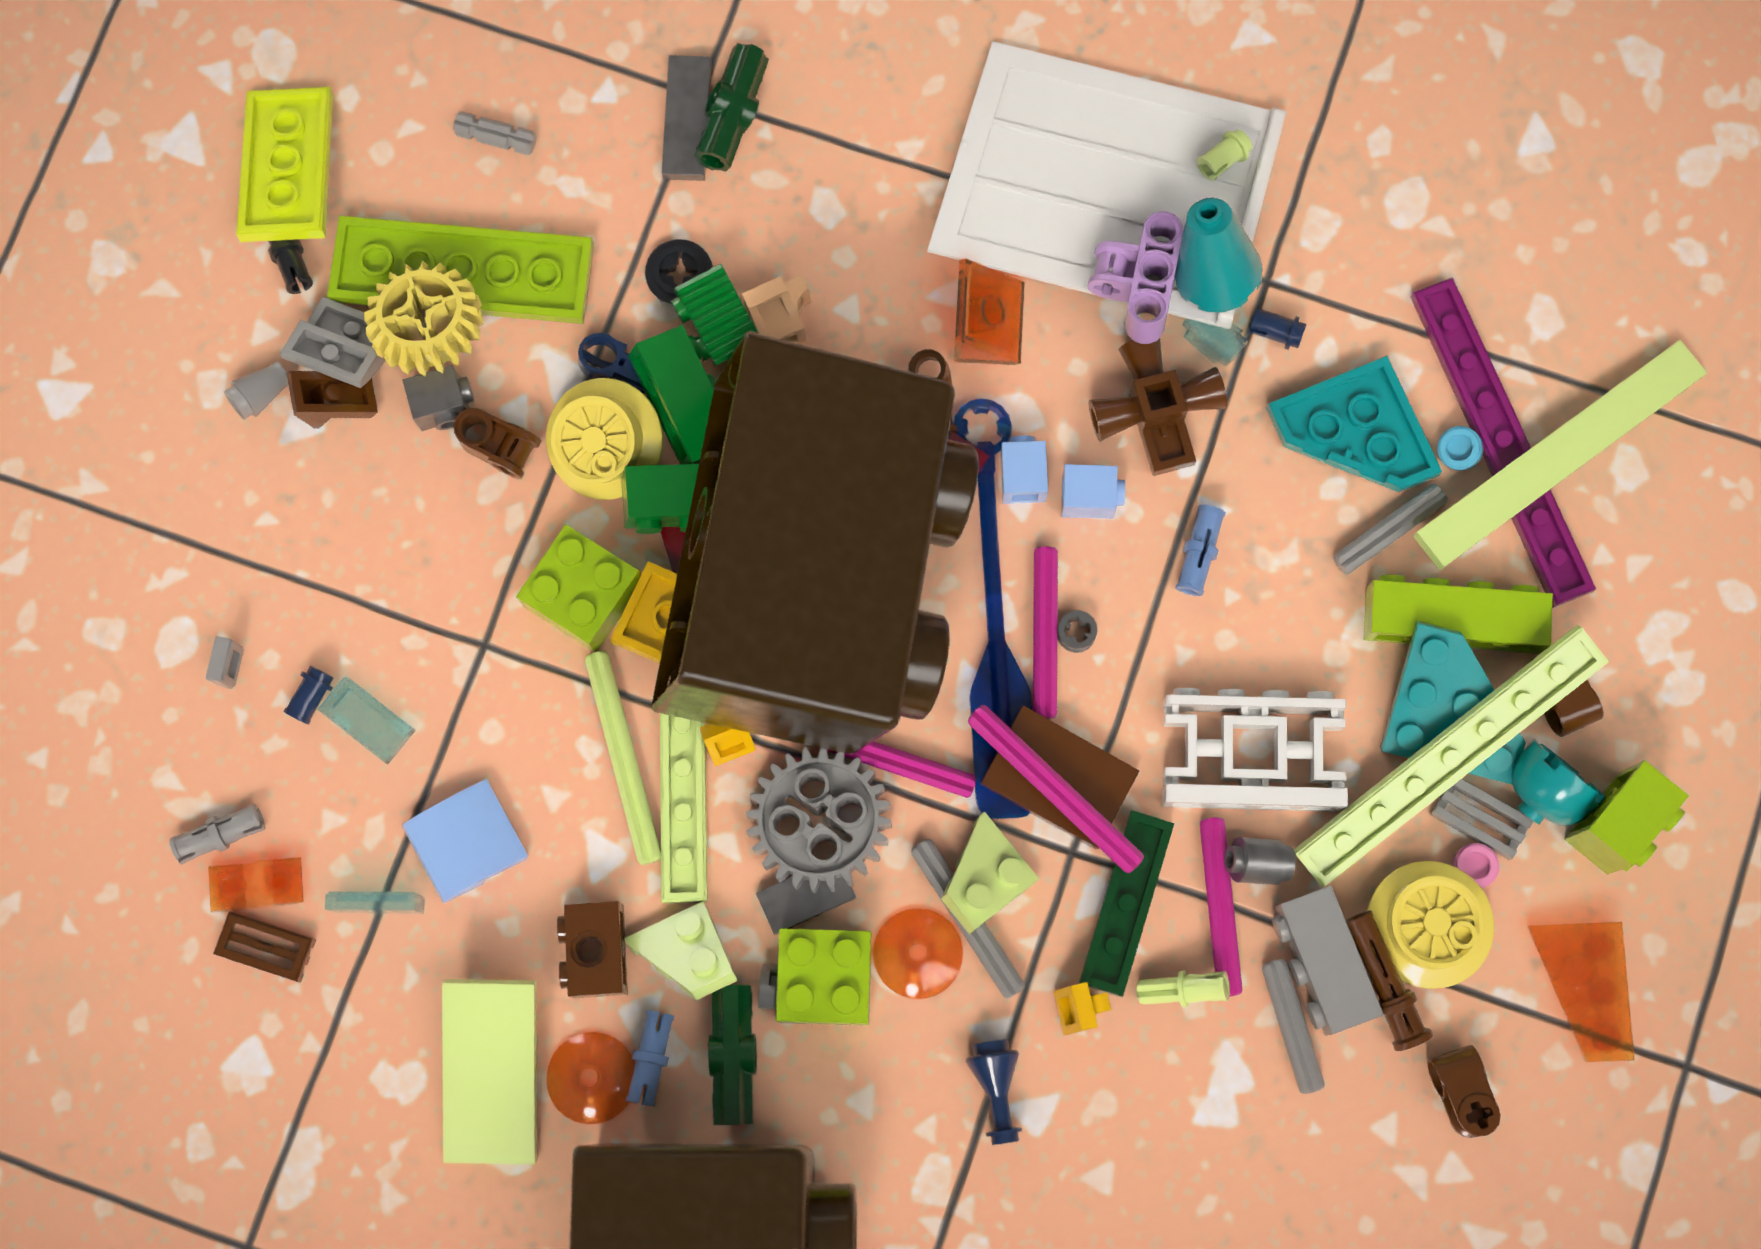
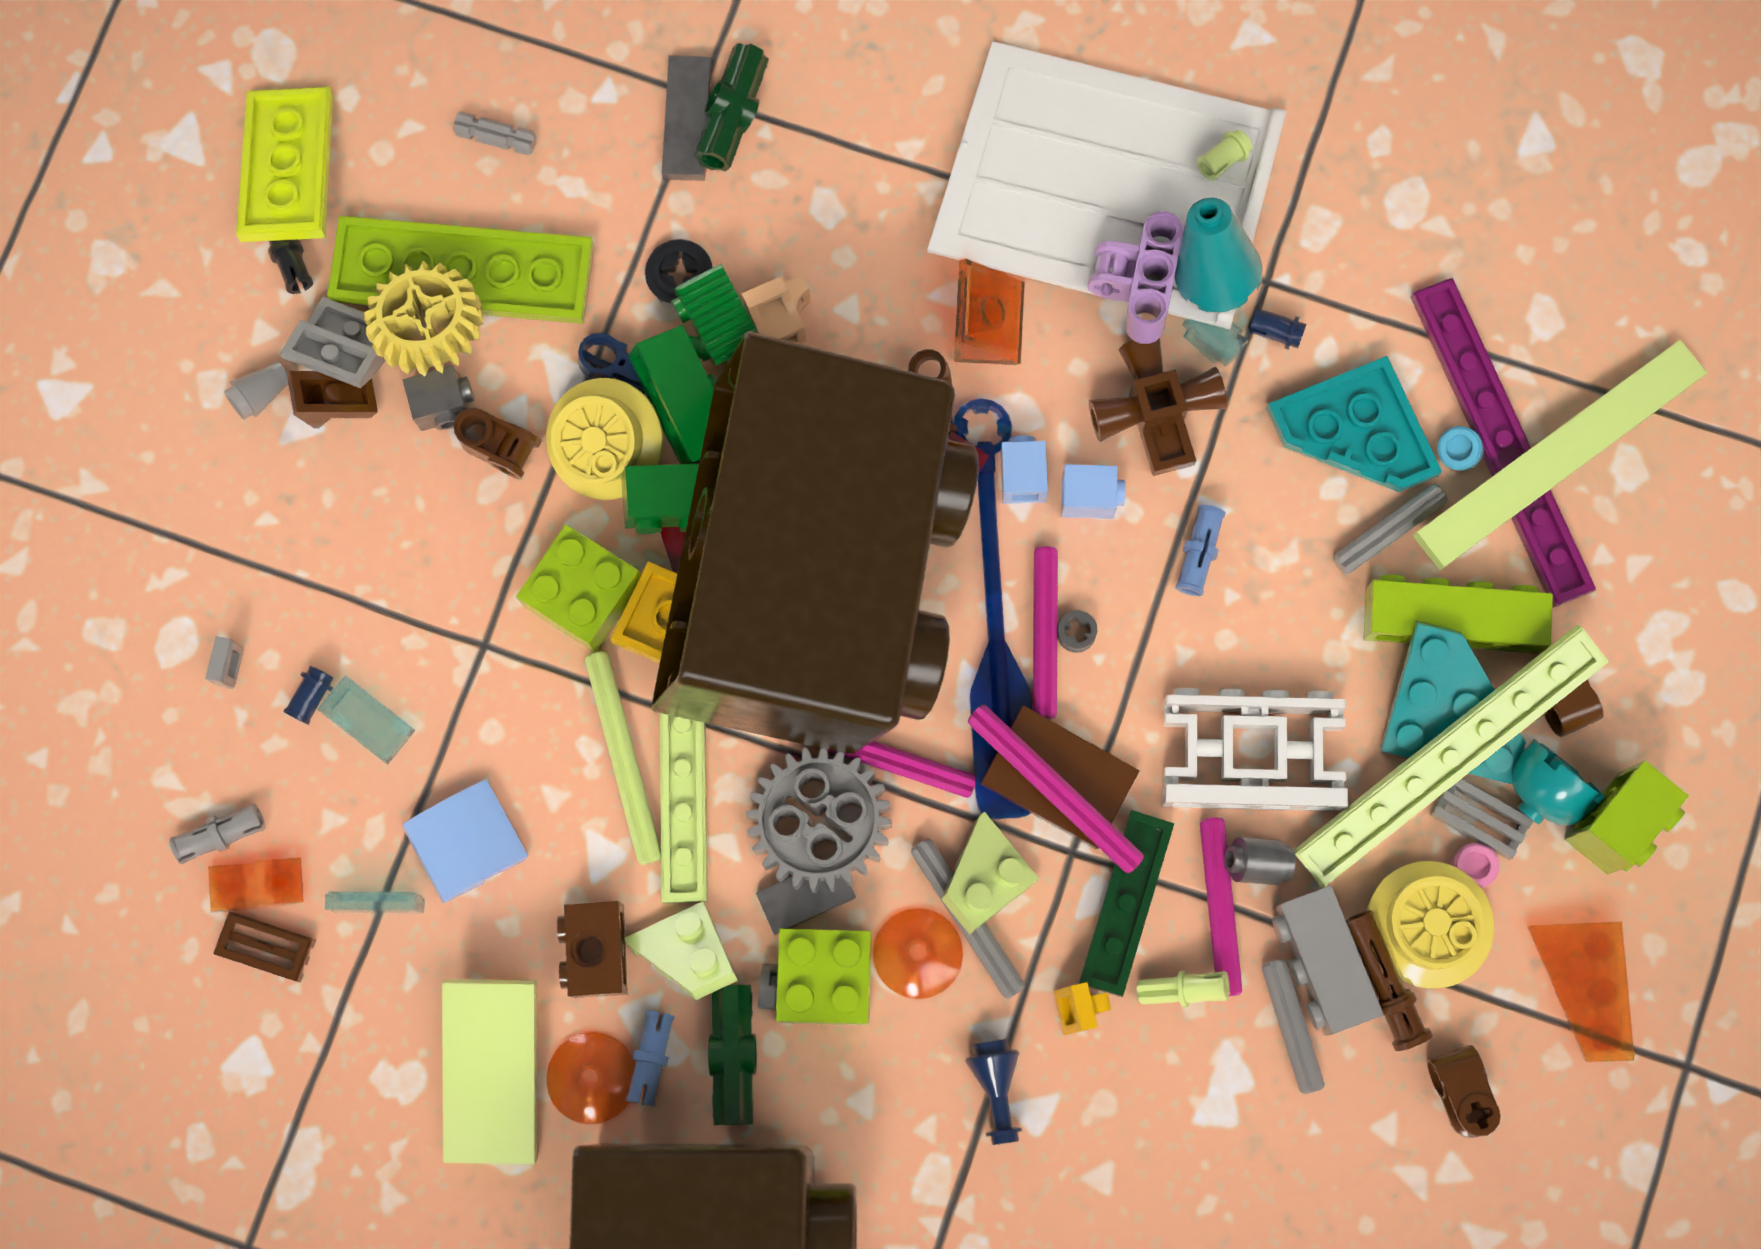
yellow tile [699,723,756,767] -> none

